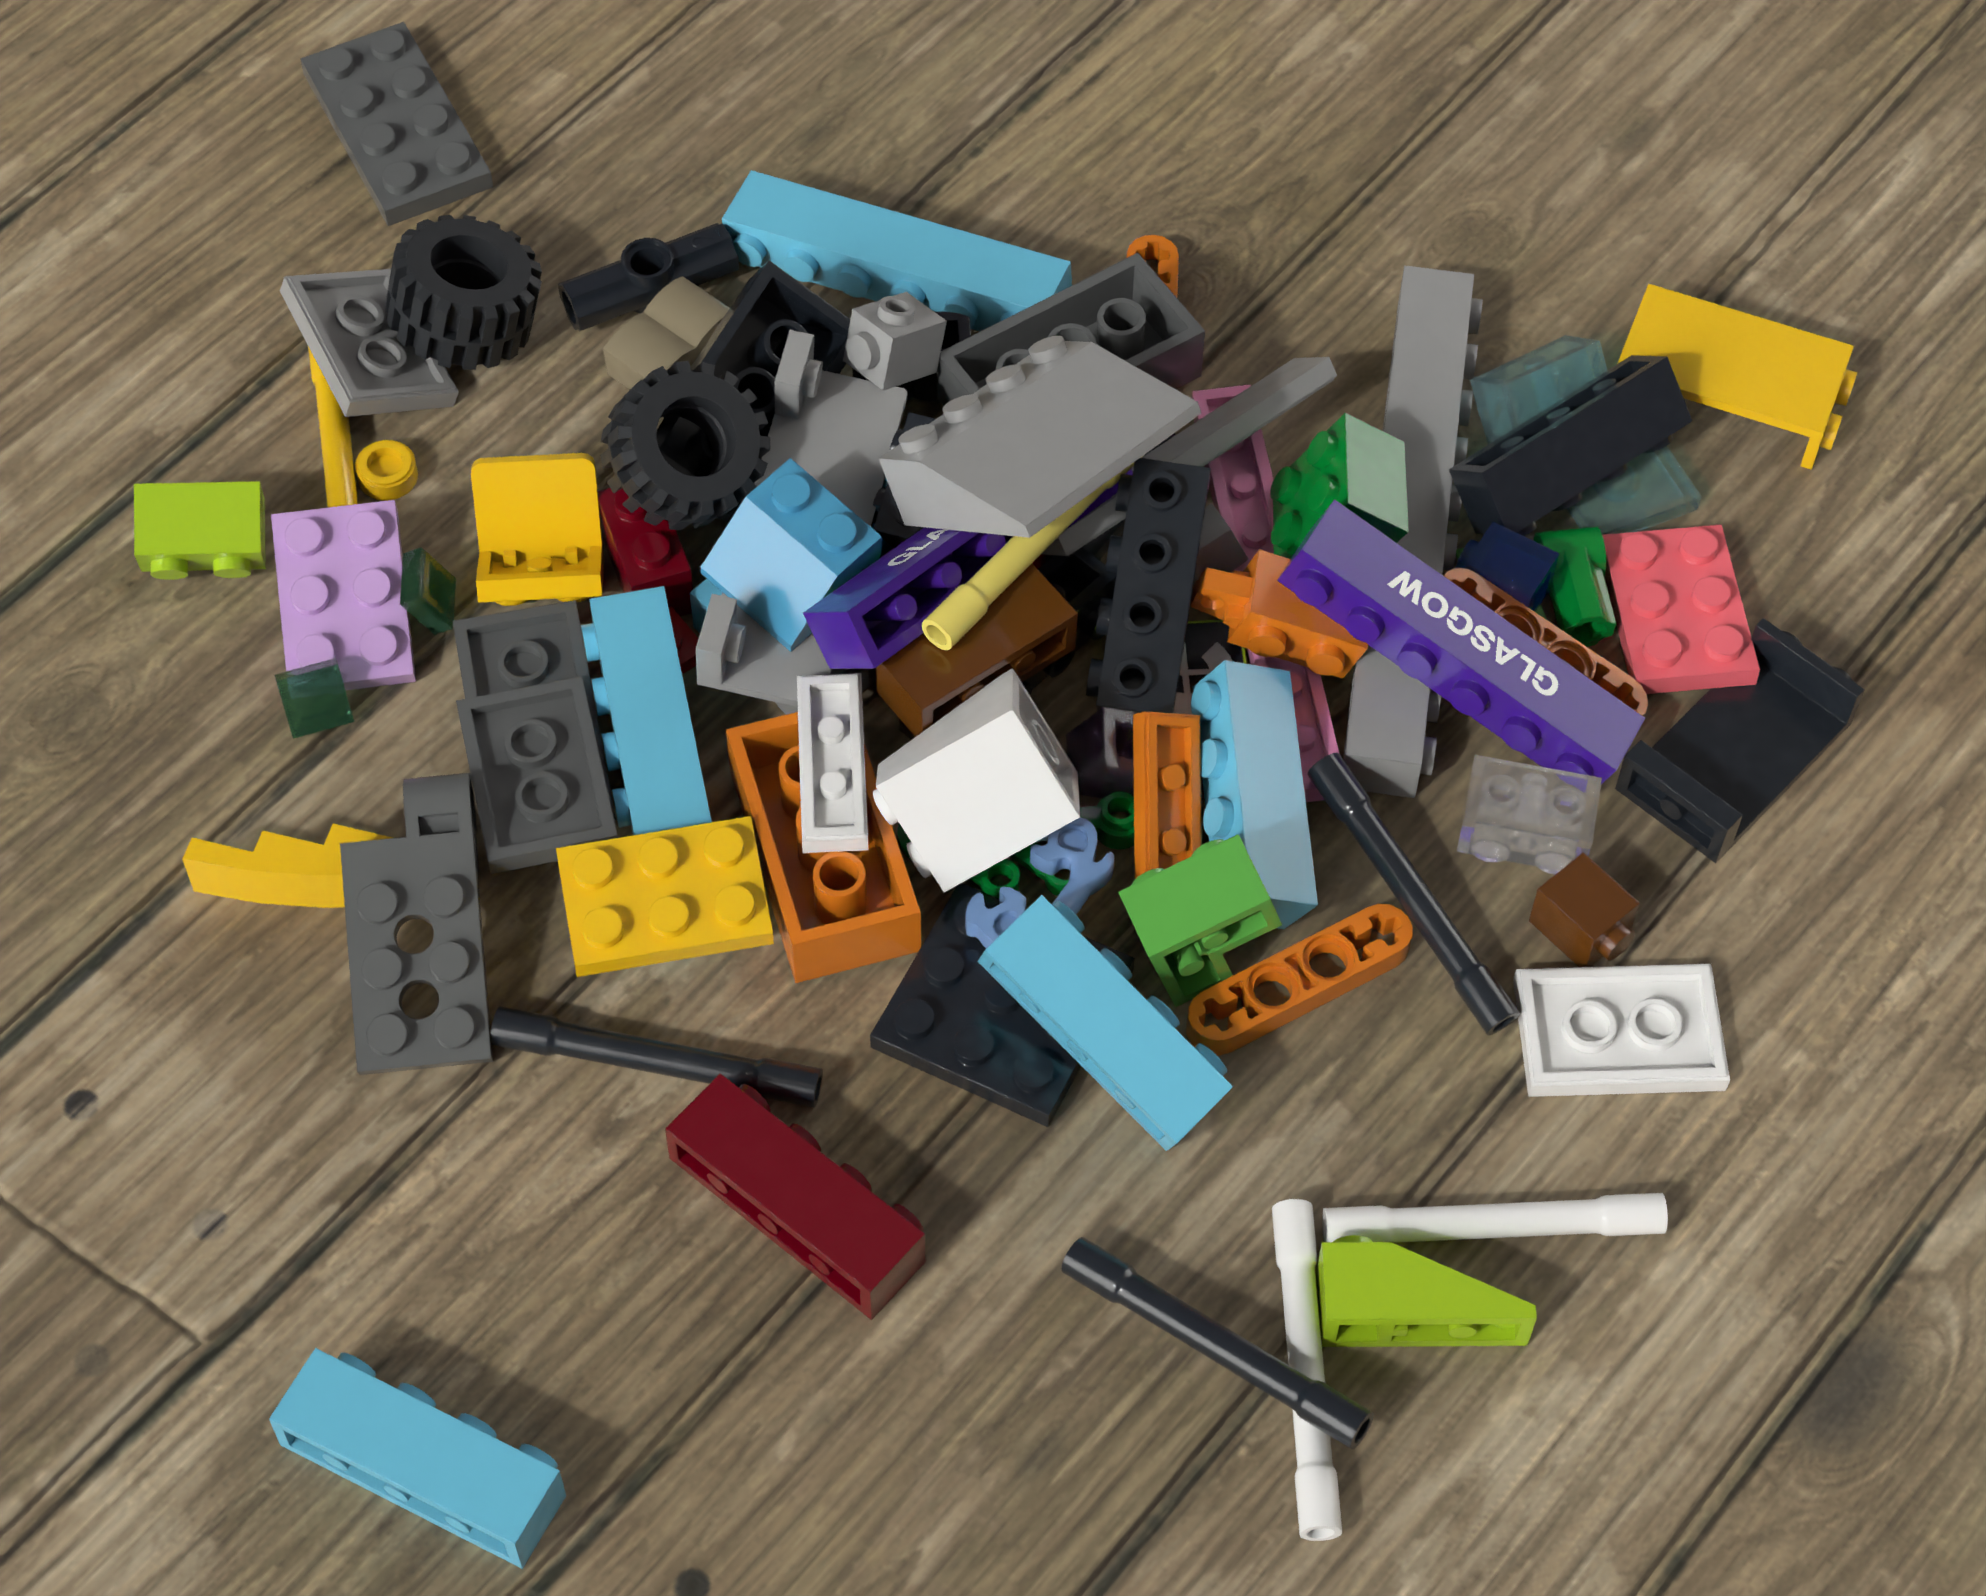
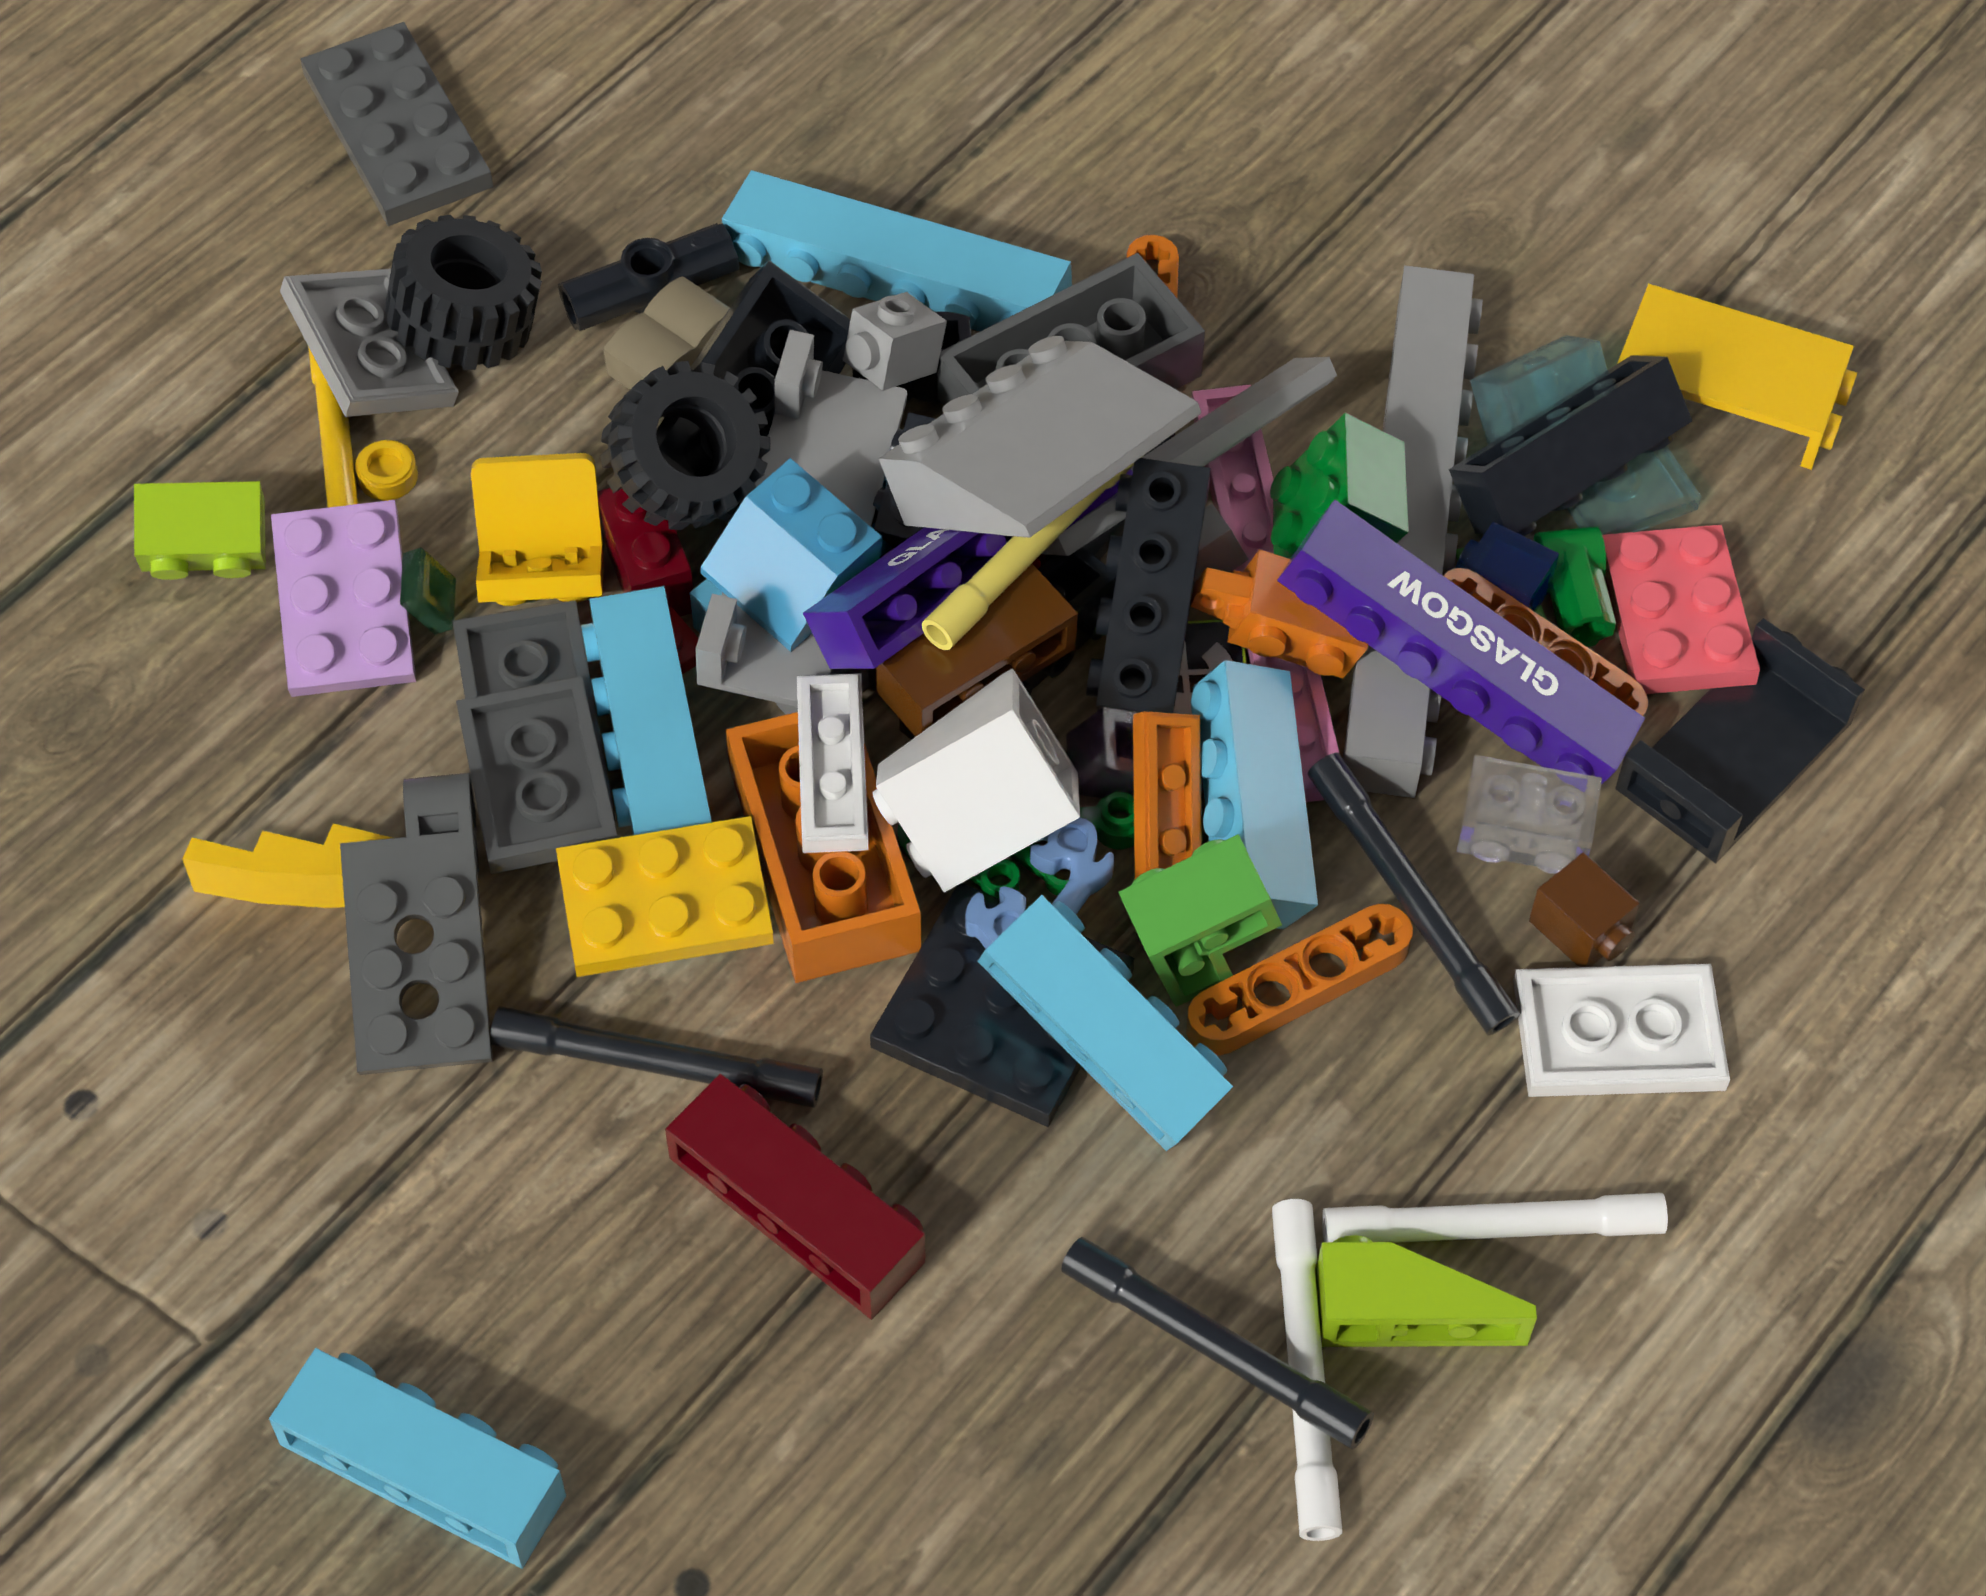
clear green tile [275,658,354,739] -> none

